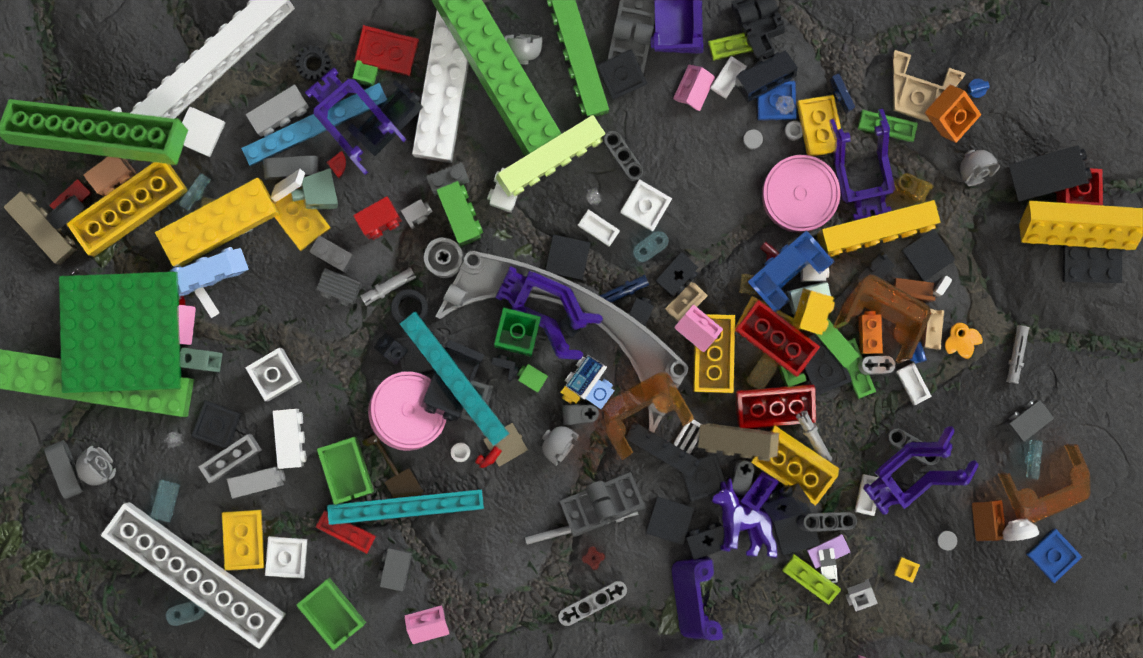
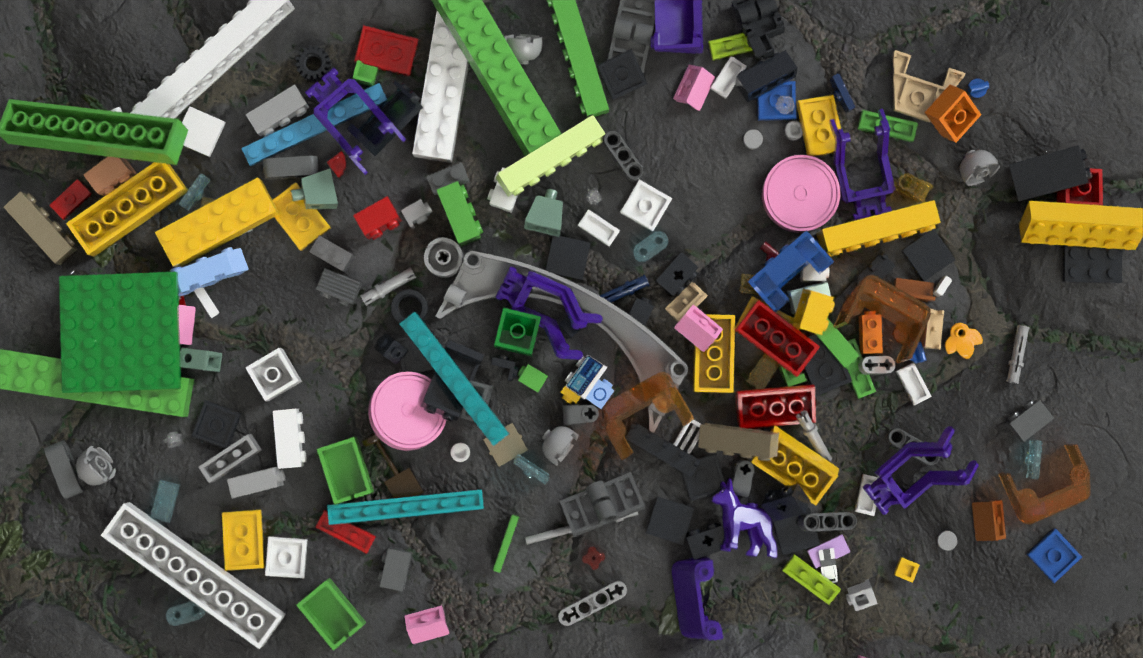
black tyre [46,195,84,230] -> none
white tile [271,169,305,202] -> none
red arm [475,446,502,468] -> none
dark purple slope [741,472,779,512] -> none
white piece [1003,519,1039,541] -> none
none -> bright green tile [493,514,519,573]
none -> clear light blue plate [513,454,549,485]
none -> sand green torso [524,189,563,237]

